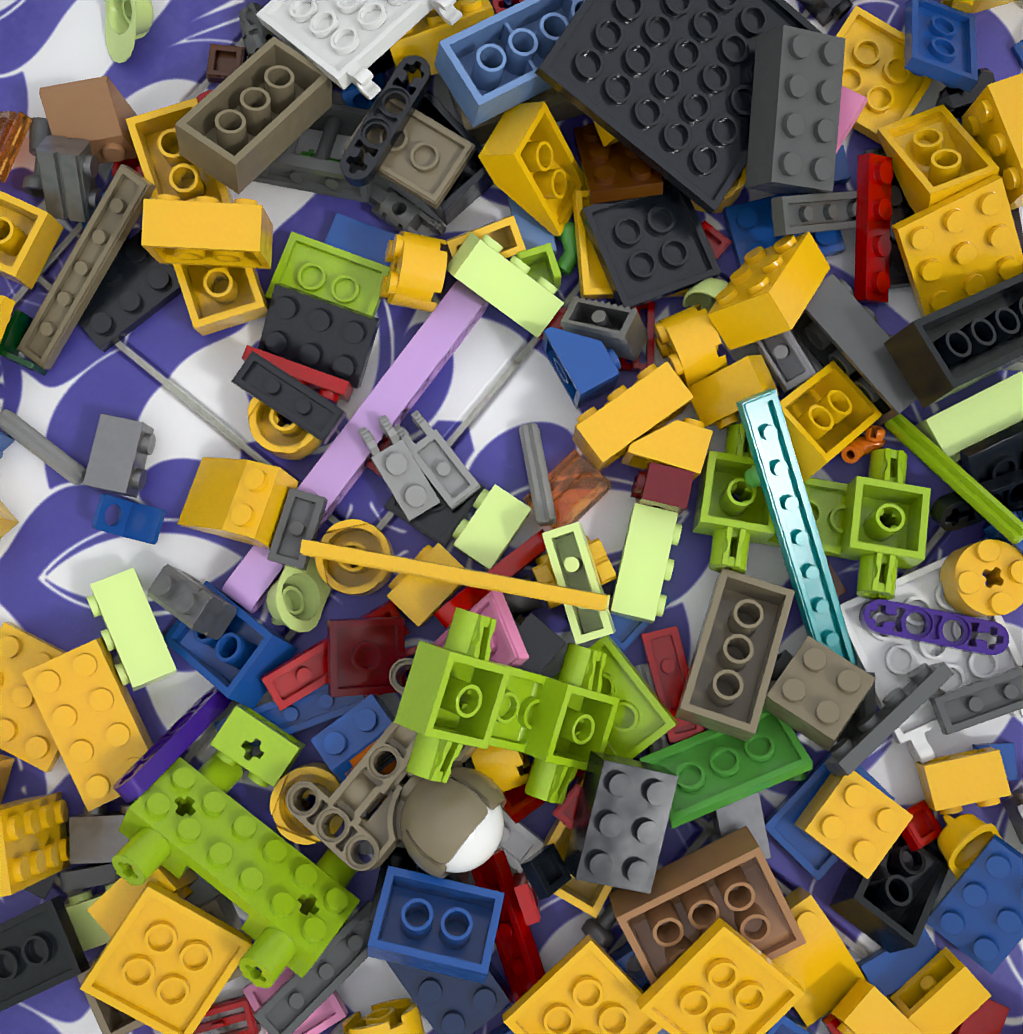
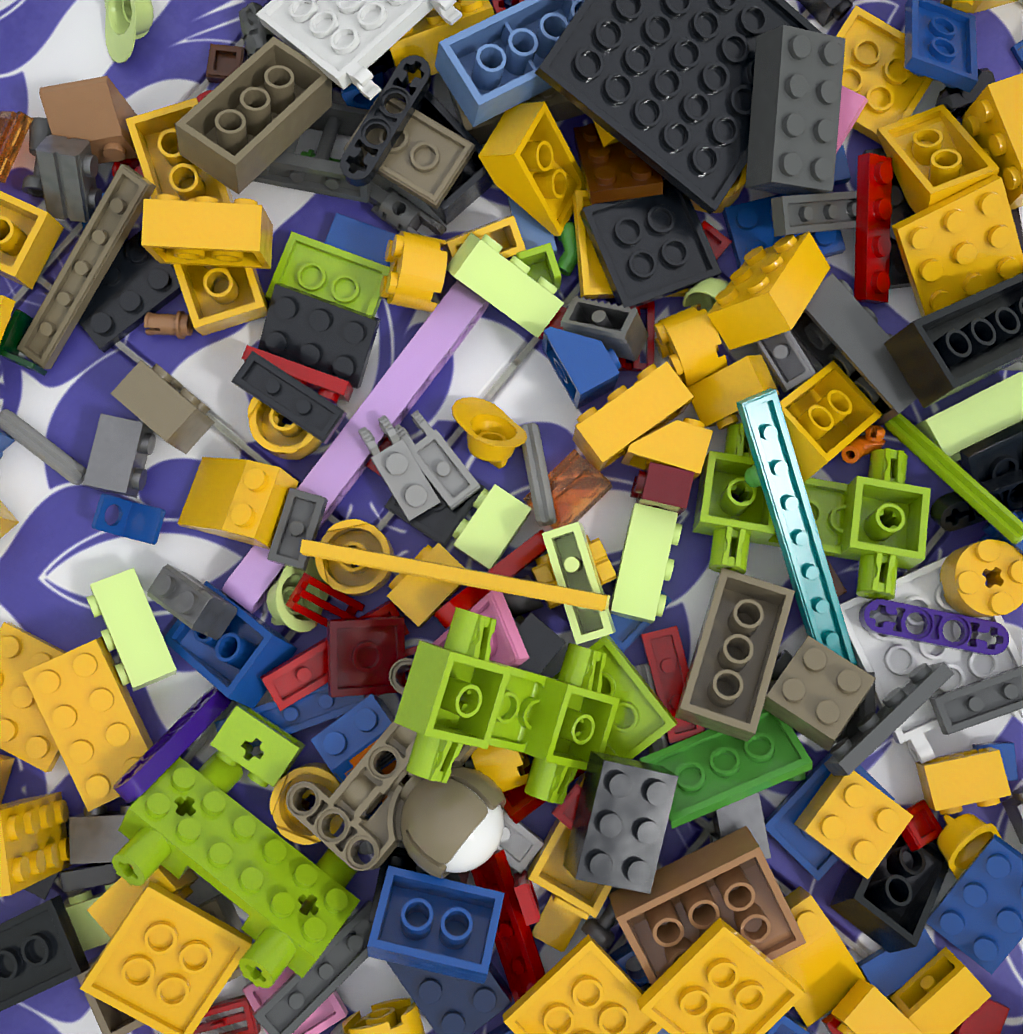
black plate [520,843,572,900] -> none
none -> dark tan brick [110,360,215,454]
none -> medium nougat pin [144,311,193,339]
none -> red tile [286,572,365,627]
none -> yellow piece [452,397,527,469]
none -> yellow bracket [532,893,589,952]

